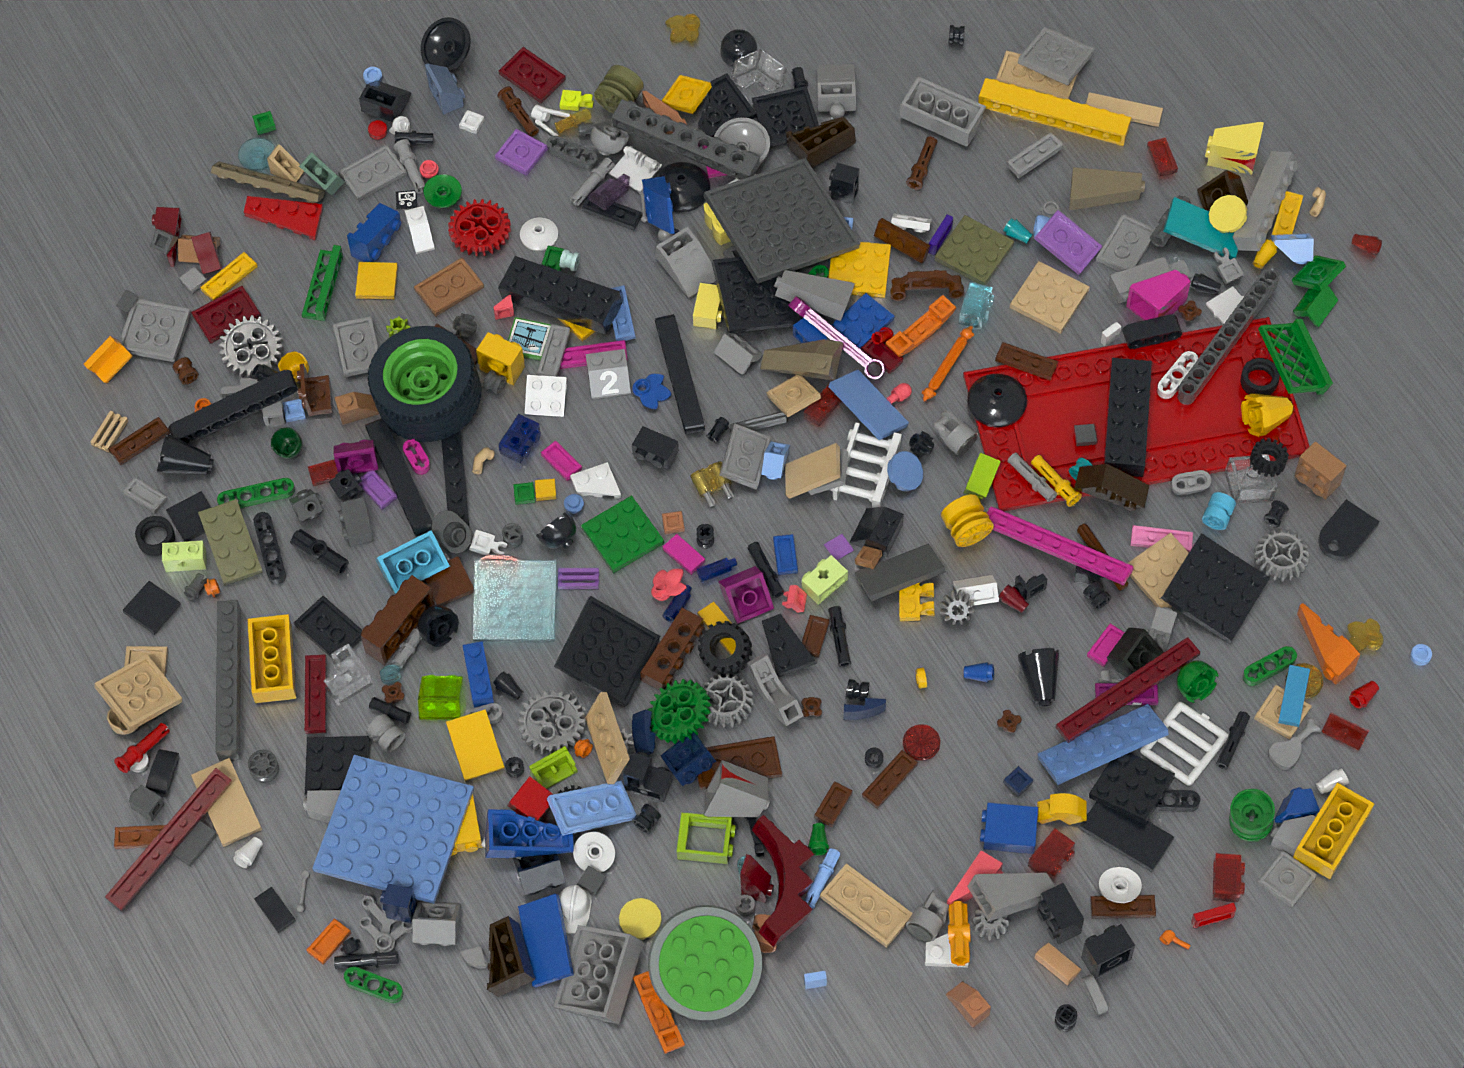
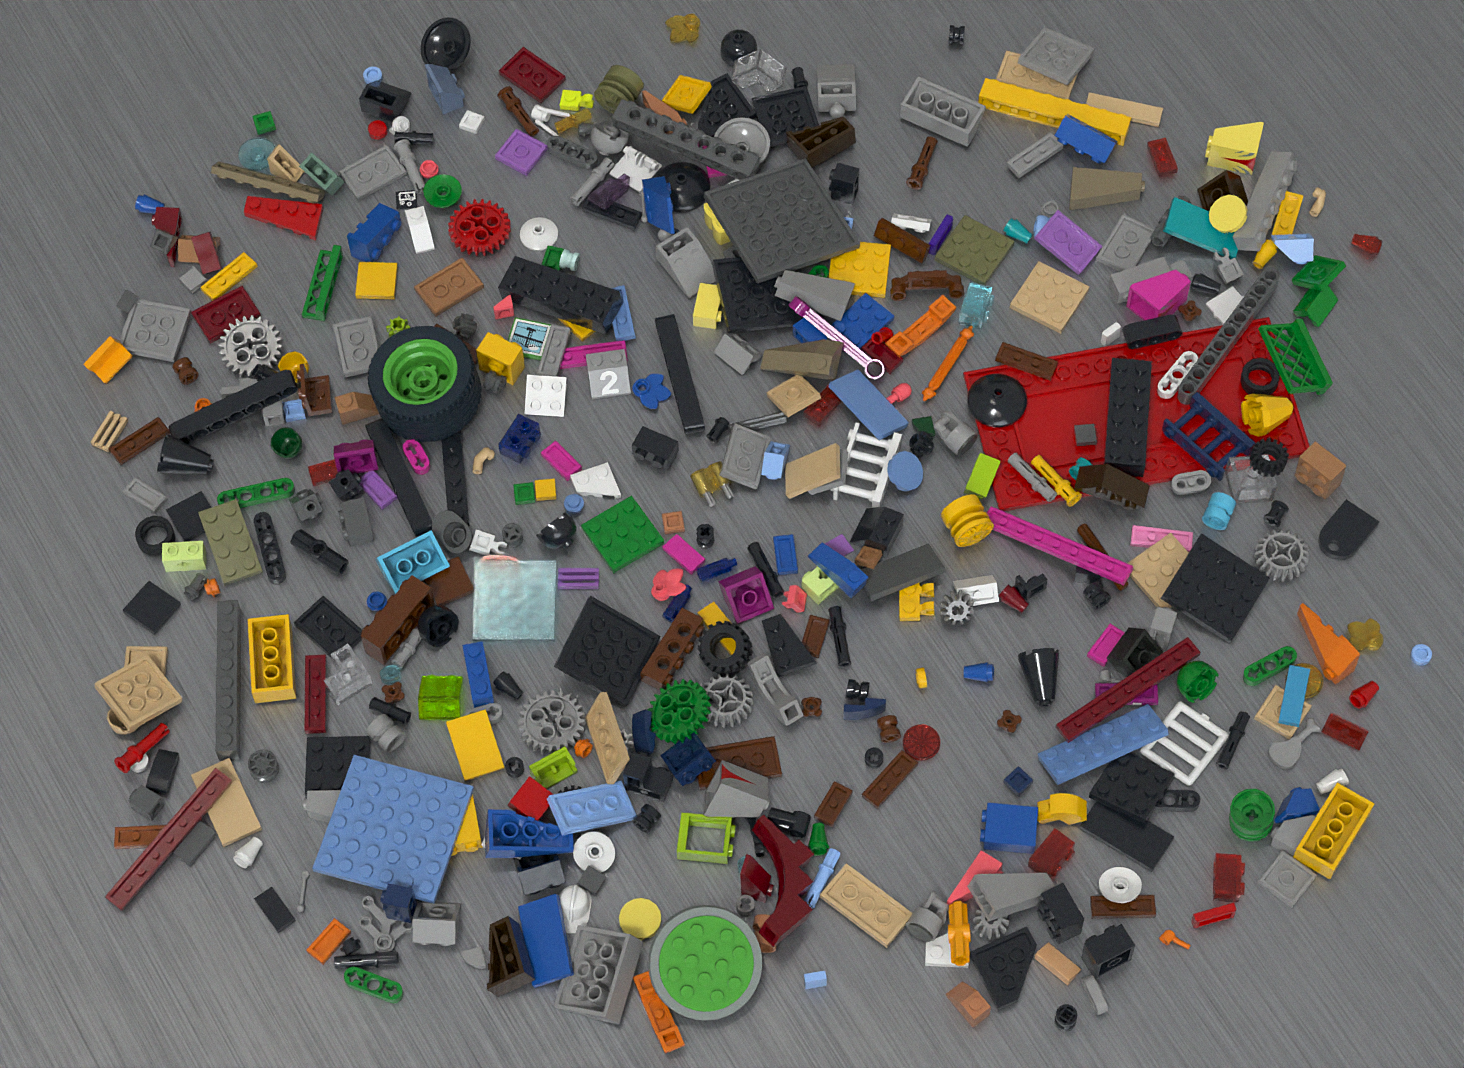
none -> blue cone [135,194,165,214]
none -> blue plate [367,591,387,611]
none -> black piece [768,807,811,838]
none -> blue slope [808,542,868,598]
none -> reddish brown wheel [877,715,901,743]
none -> dark green tile [912,416,935,437]
none -> black plate [970,926,1037,1011]
none -> blue brick [1054,114,1118,164]
none -> dark blue fence [1162,392,1255,481]

